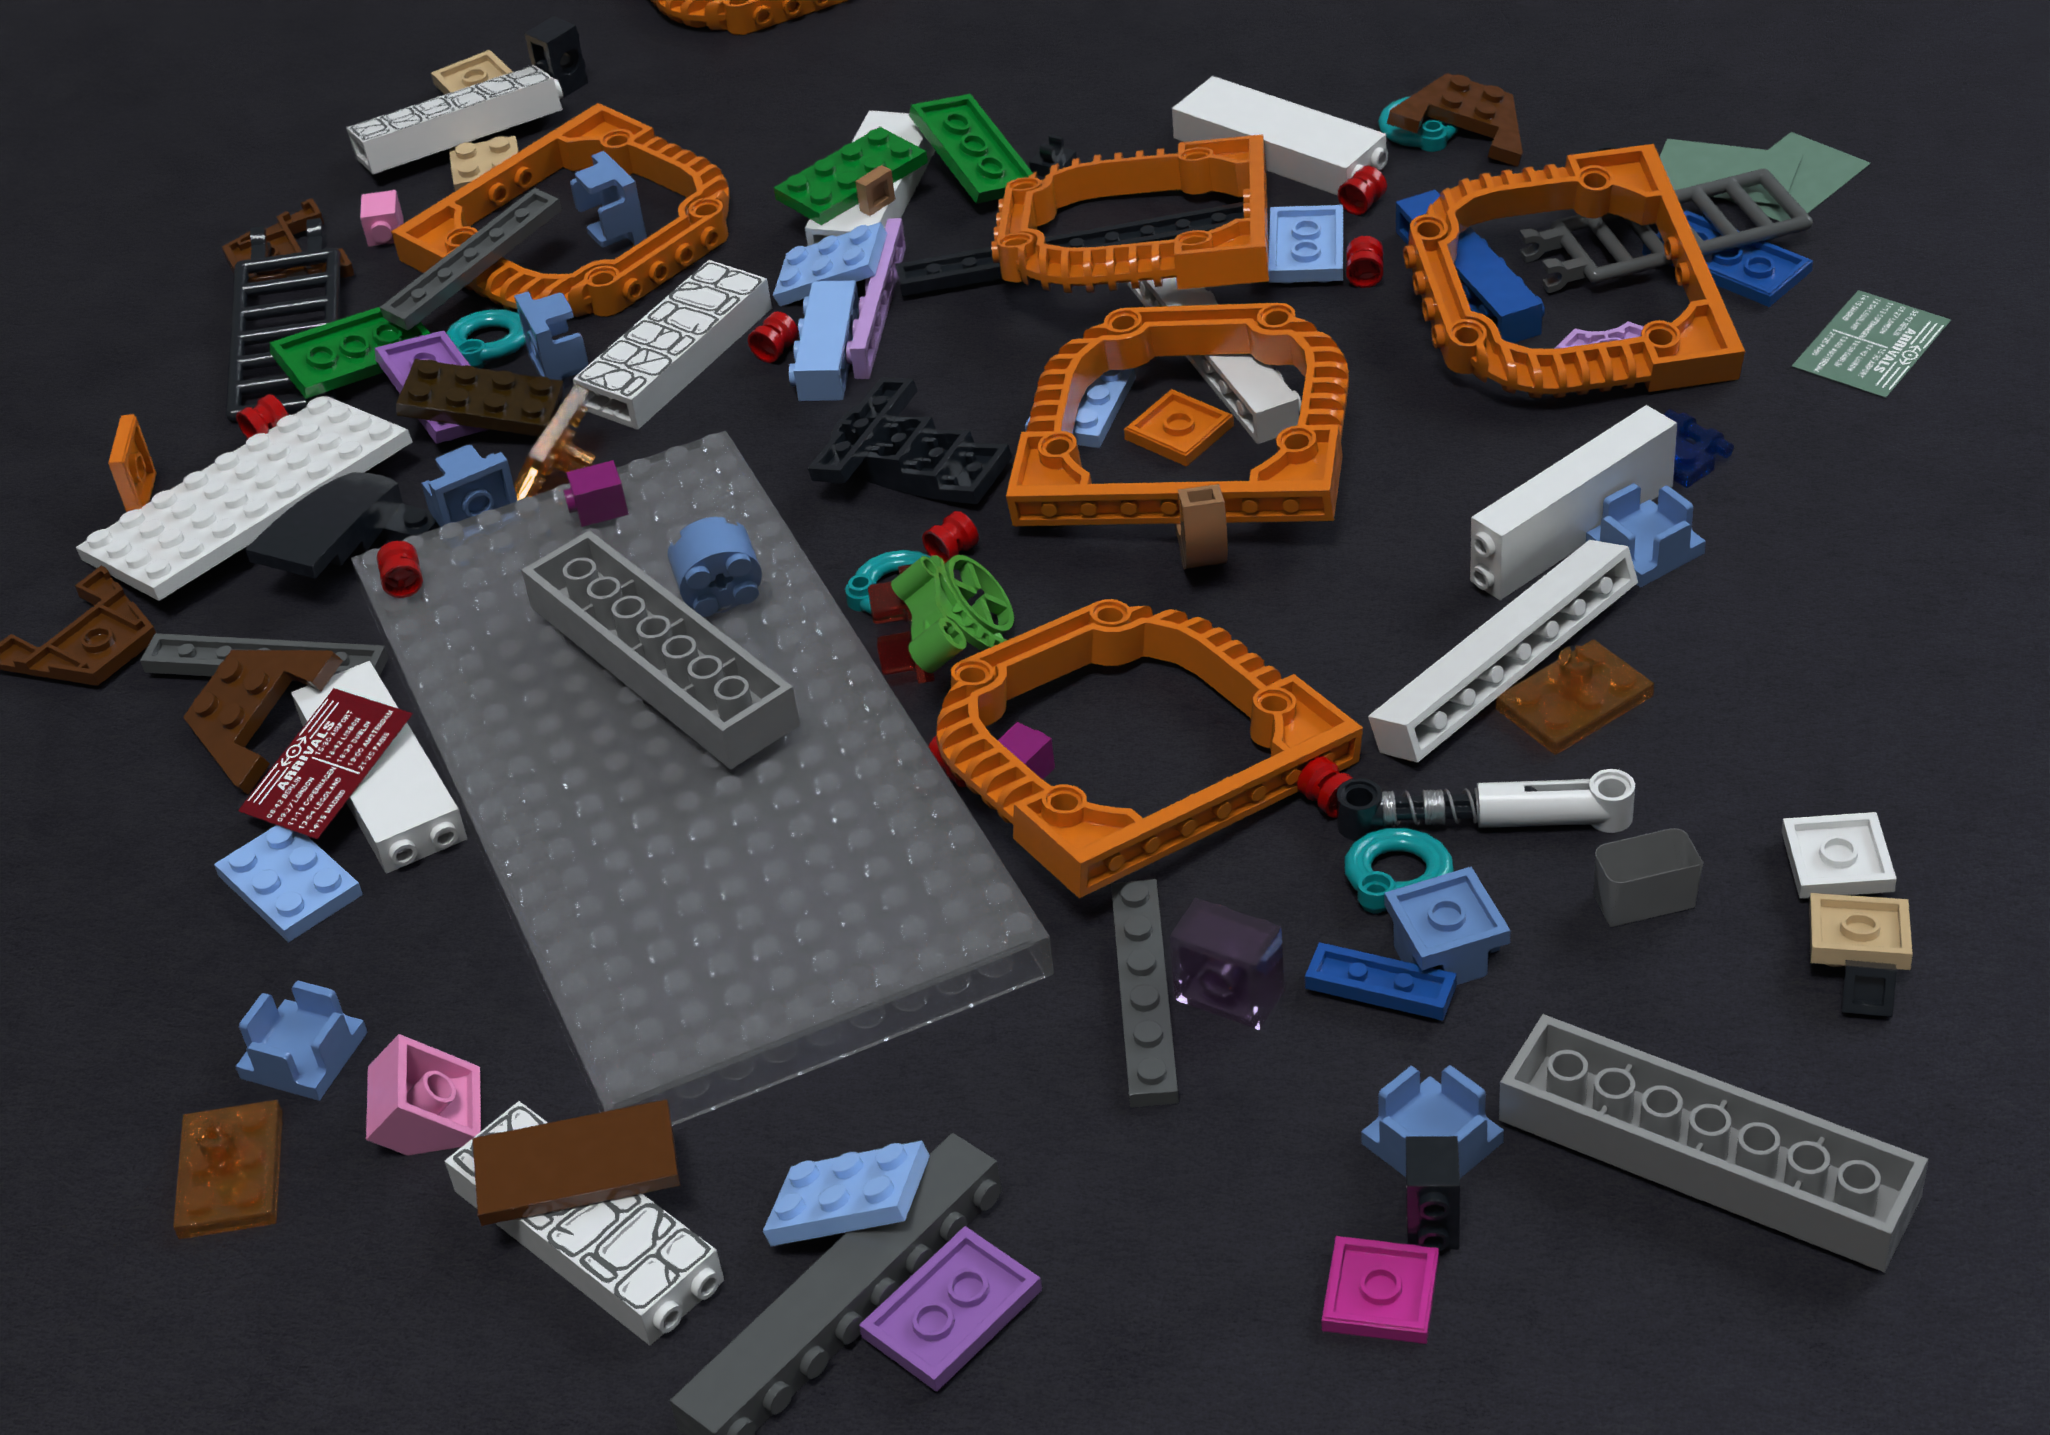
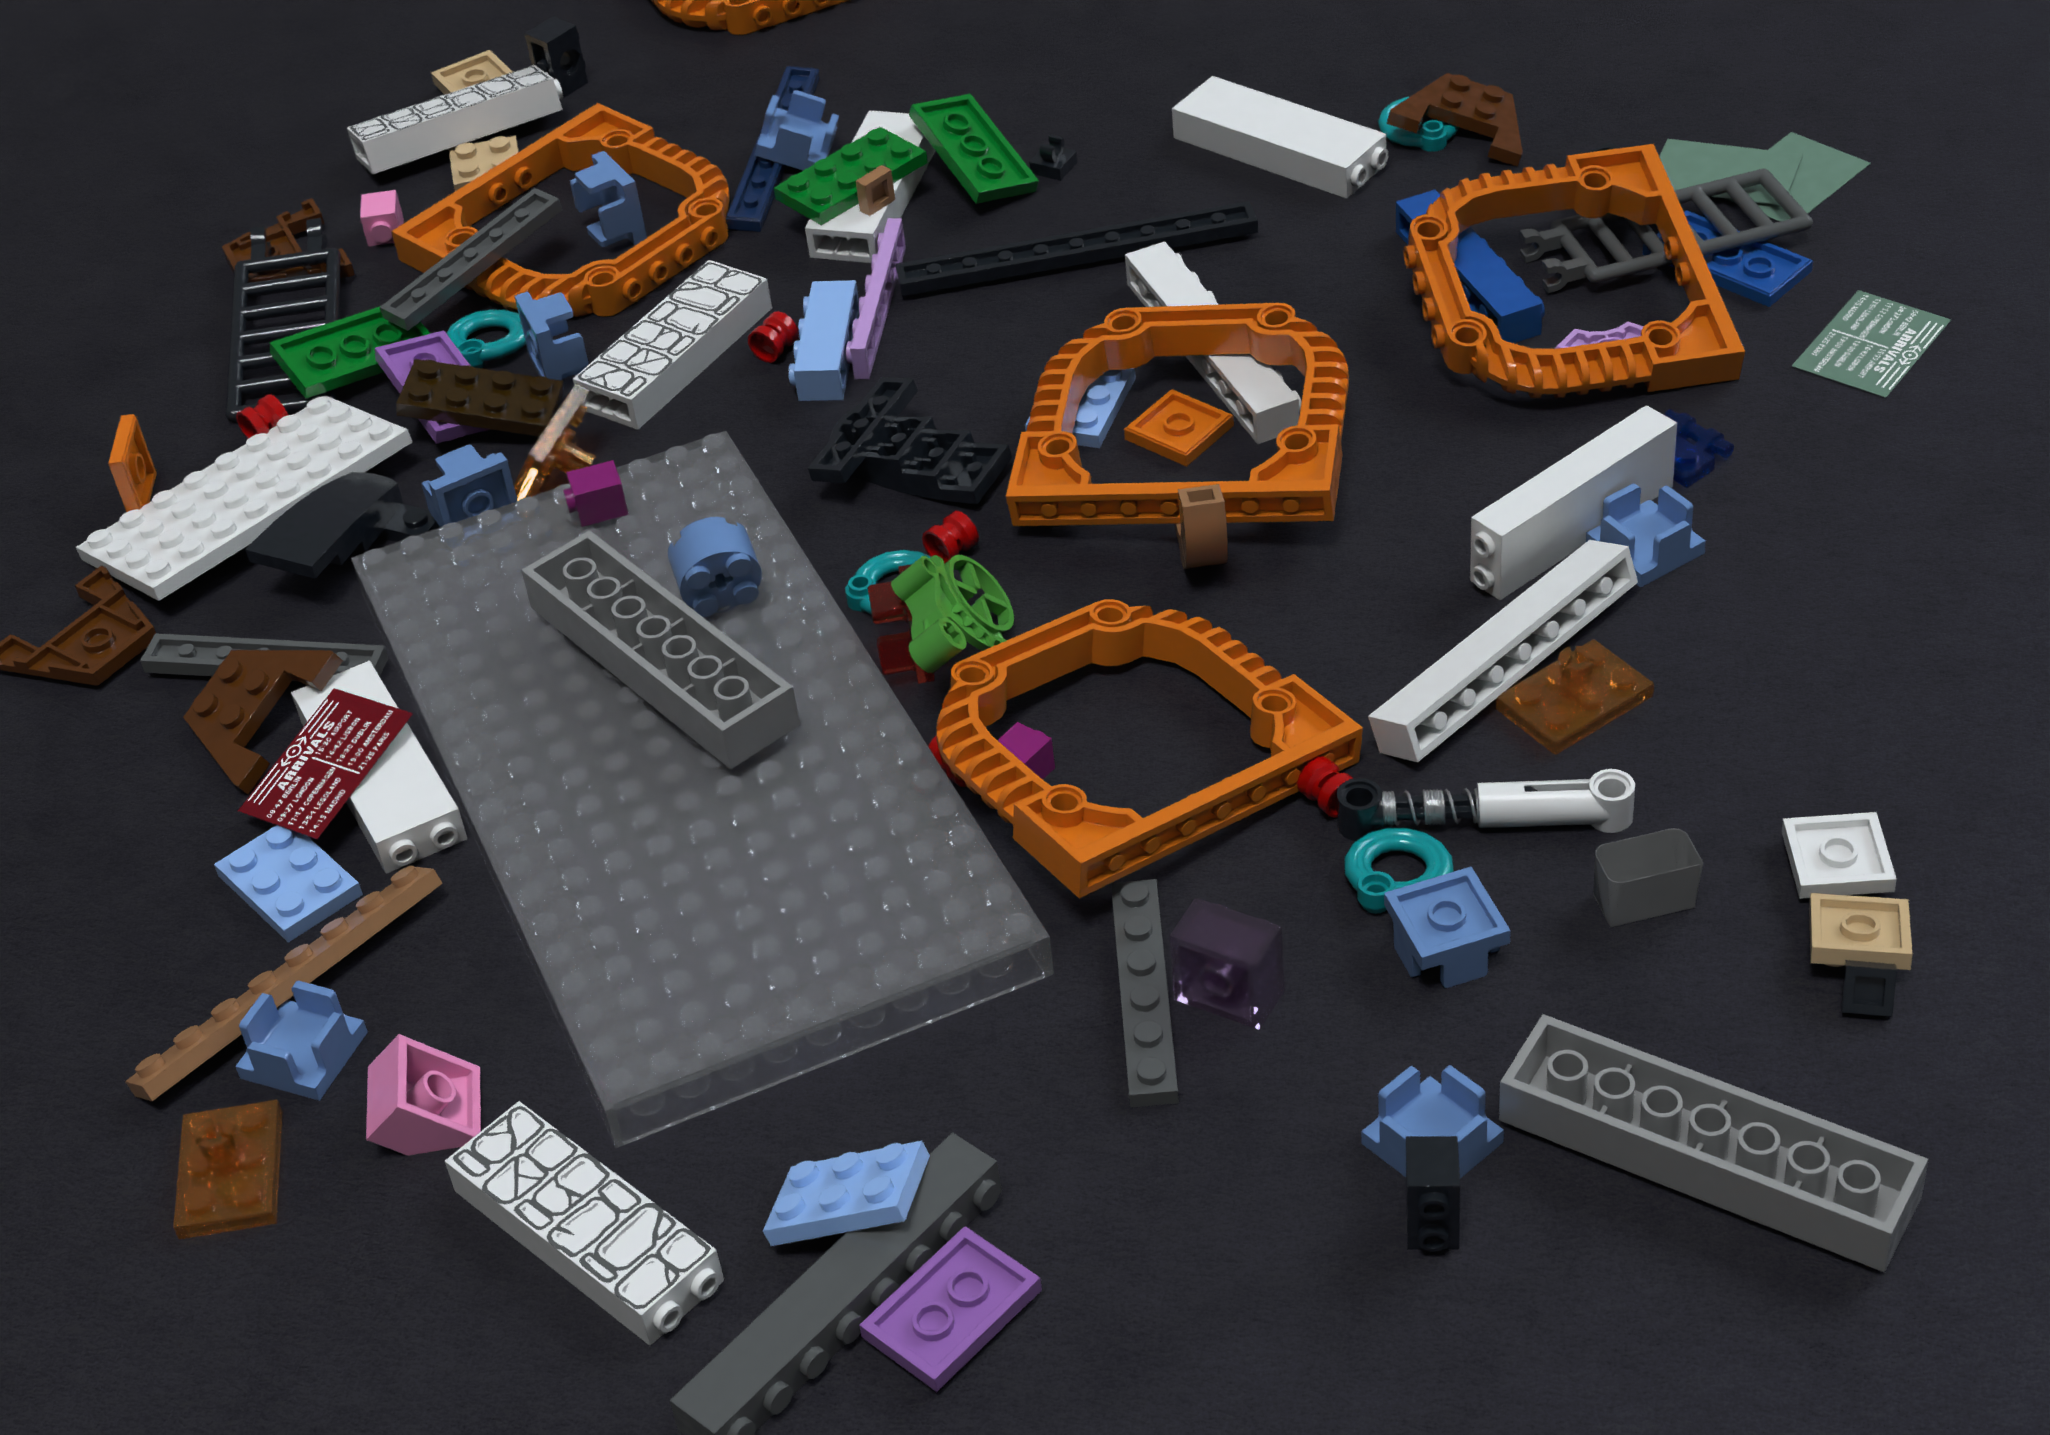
red wheel [376,541,423,598] -> none
reddish brown tile [472,1099,680,1226] -> none
light blue plate [773,222,887,306] -> none
orange arch [991,134,1269,293] -> none
light blue plate [1269,205,1343,284] -> none
blue plate [1305,942,1457,1021] -> none
dark pink tile [1322,1236,1439,1344] -> none
red wheel [1338,166,1387,215] -> none
red wheel [1346,236,1383,288] -> none
none -> medium nougat plate [125,866,443,1101]
none -> dark blue tile [726,66,819,232]
none -> medium blue panel [754,90,839,170]

